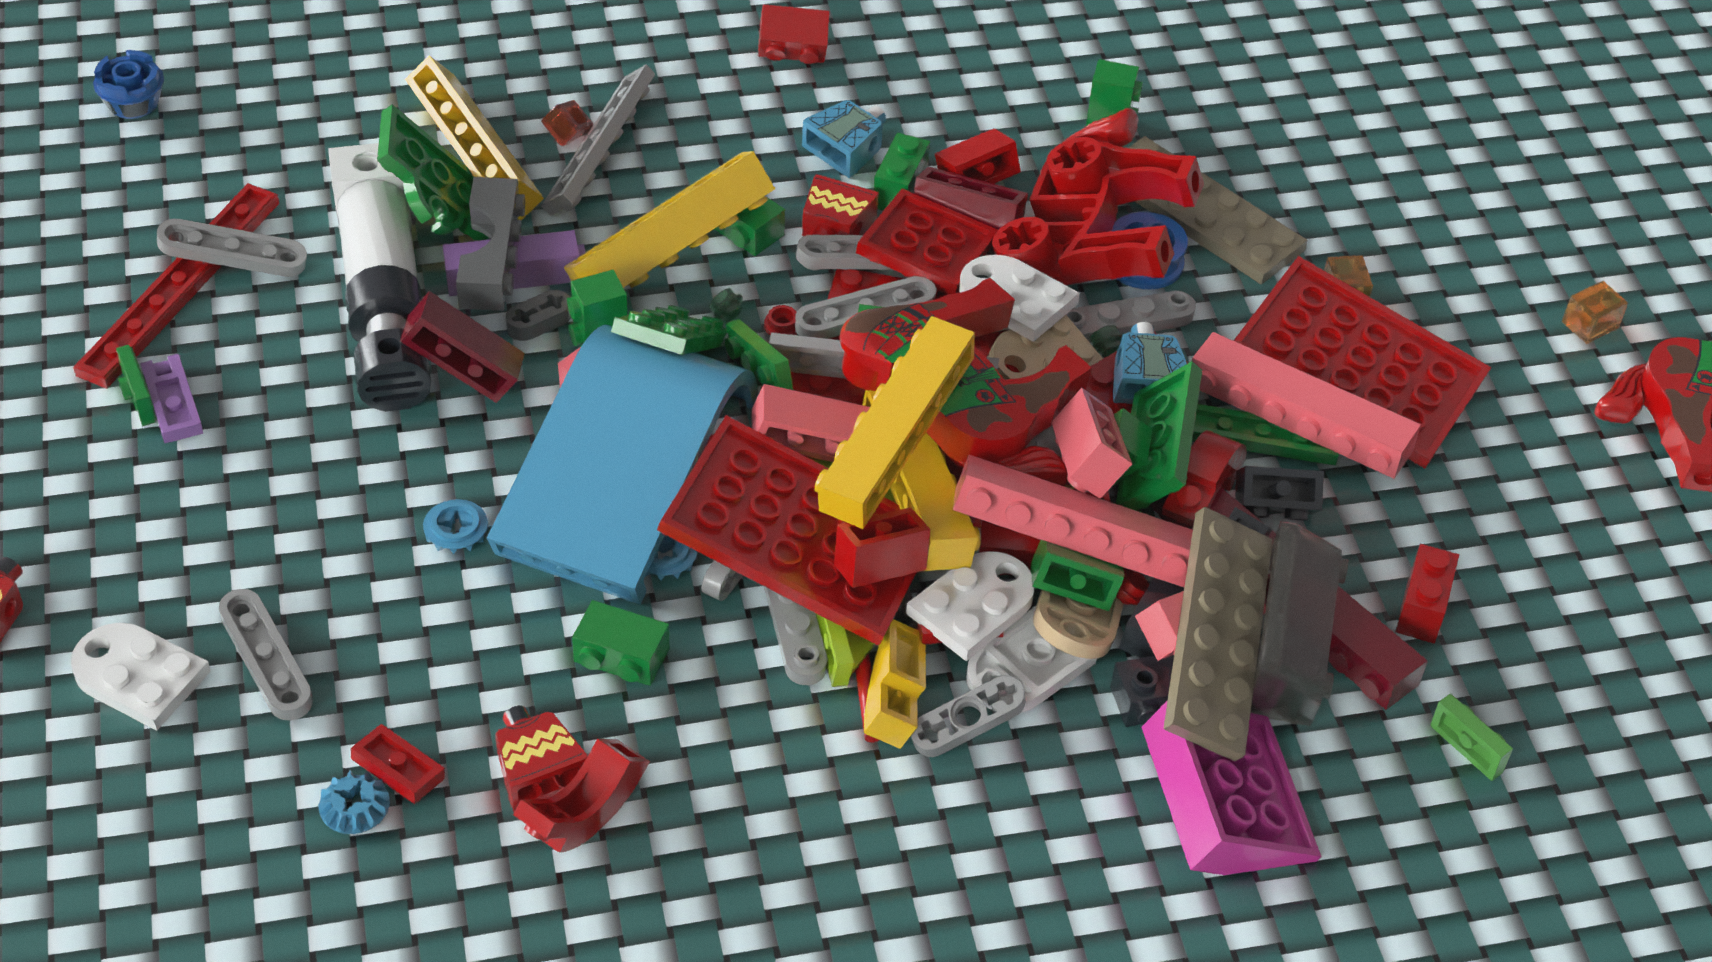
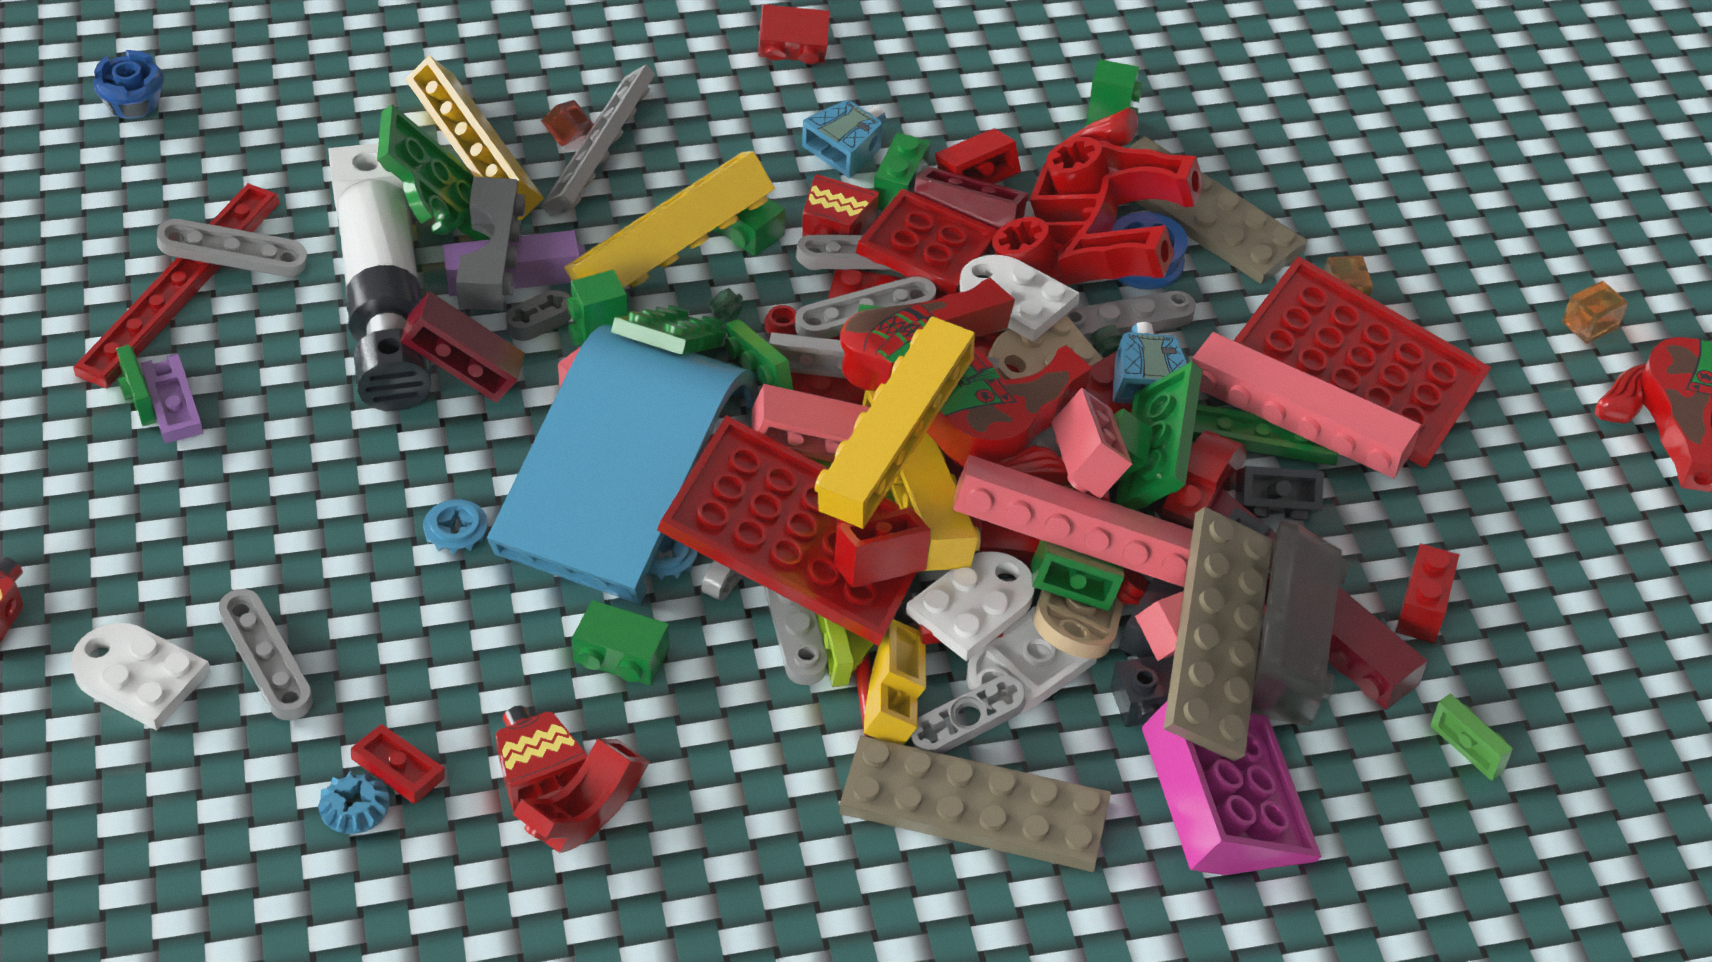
none -> dark tan plate [839,735,1111,872]

